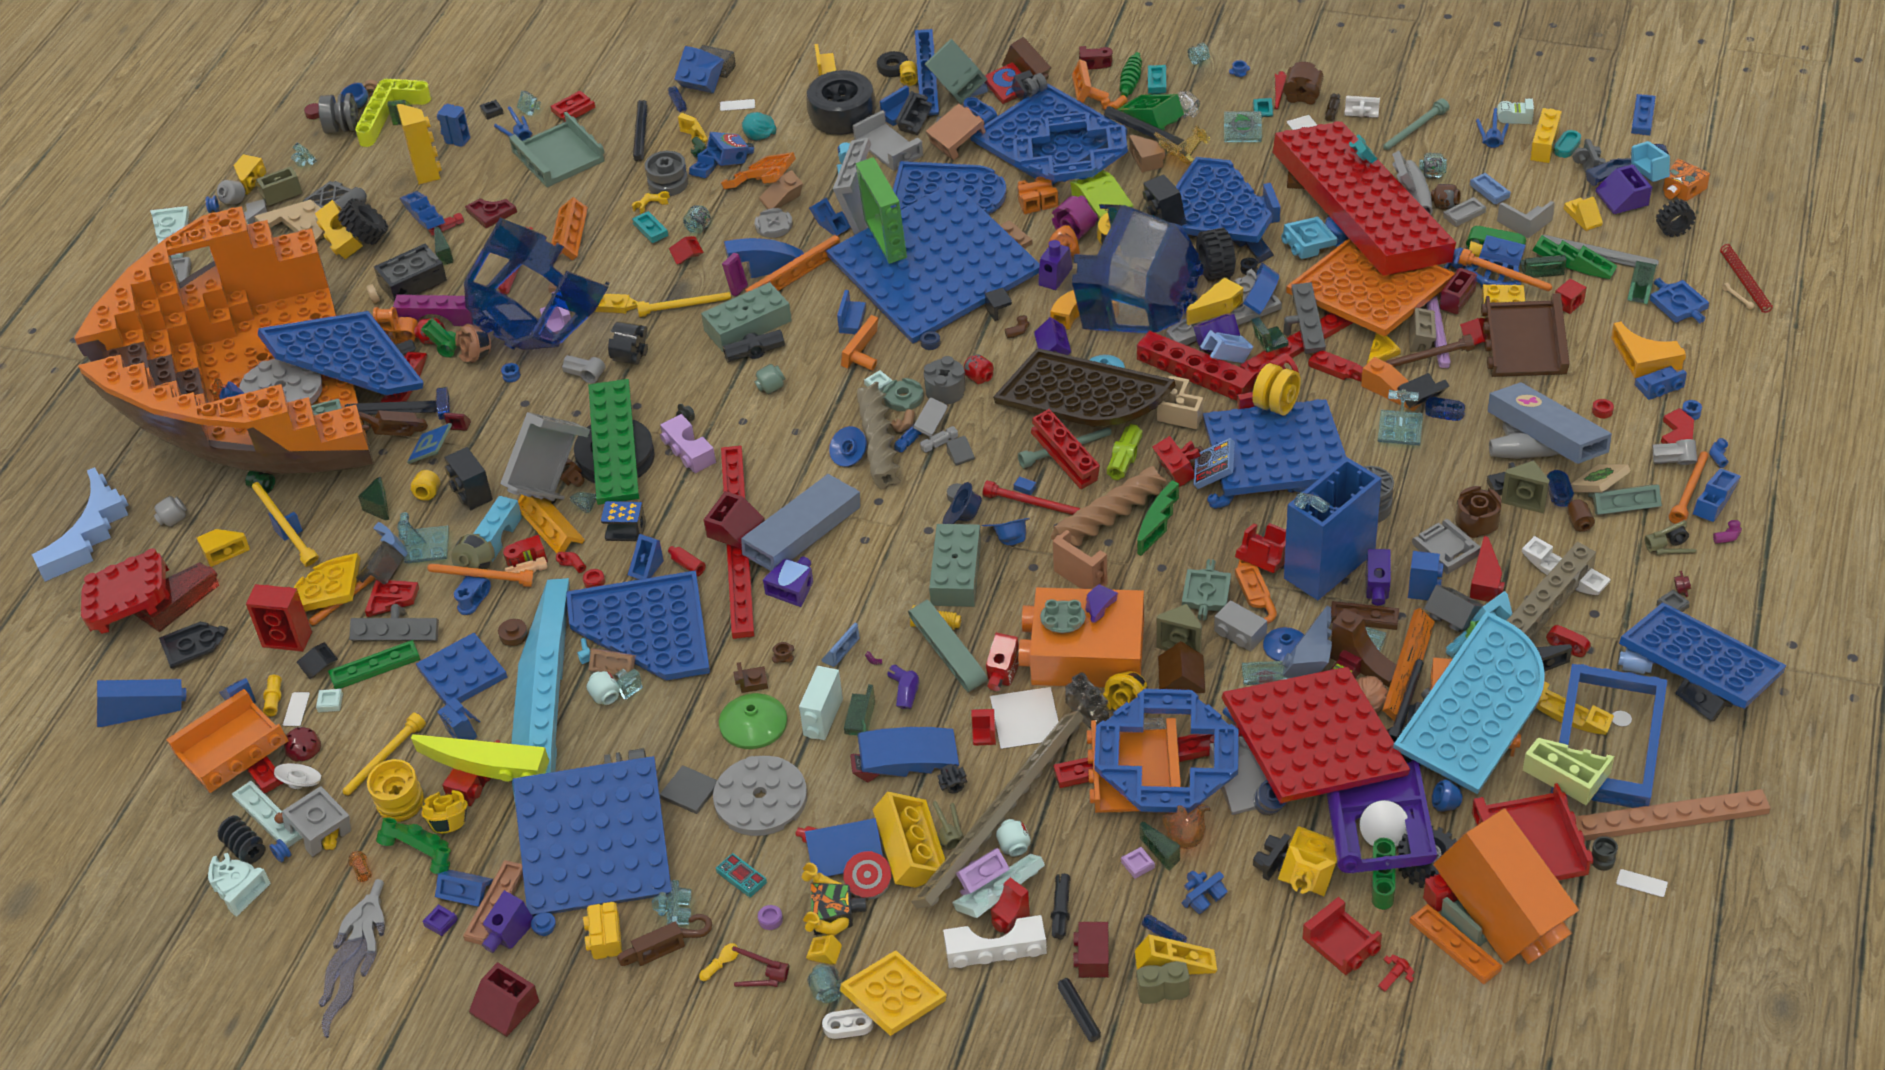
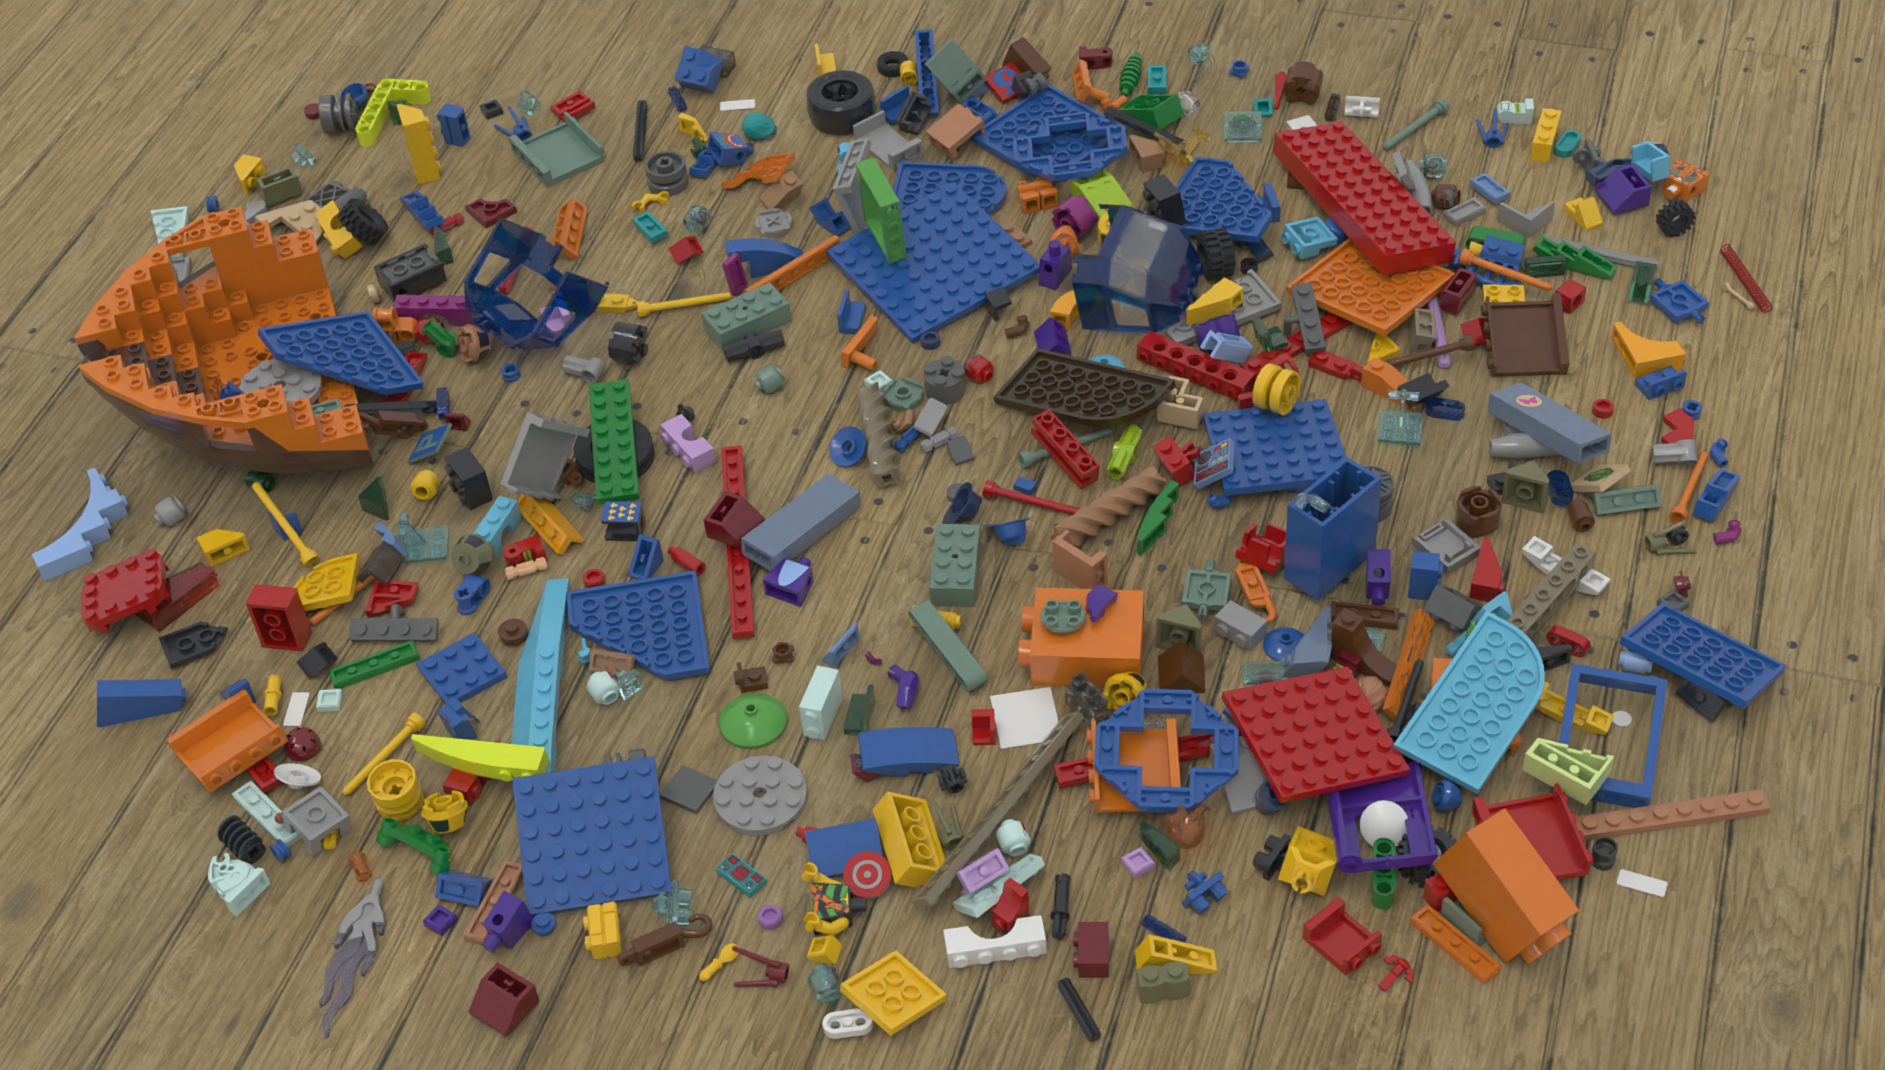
light grey head [217,180,245,204] -> none
orange piece [427,564,533,587] -> none
red arm [556,551,586,573] -> none
red torso [986,632,1019,691] -> none
blue slope [1243,263,1279,315] -> none
teal plate [1349,135,1377,164] -> none
blue tile [1631,94,1656,135] -> none

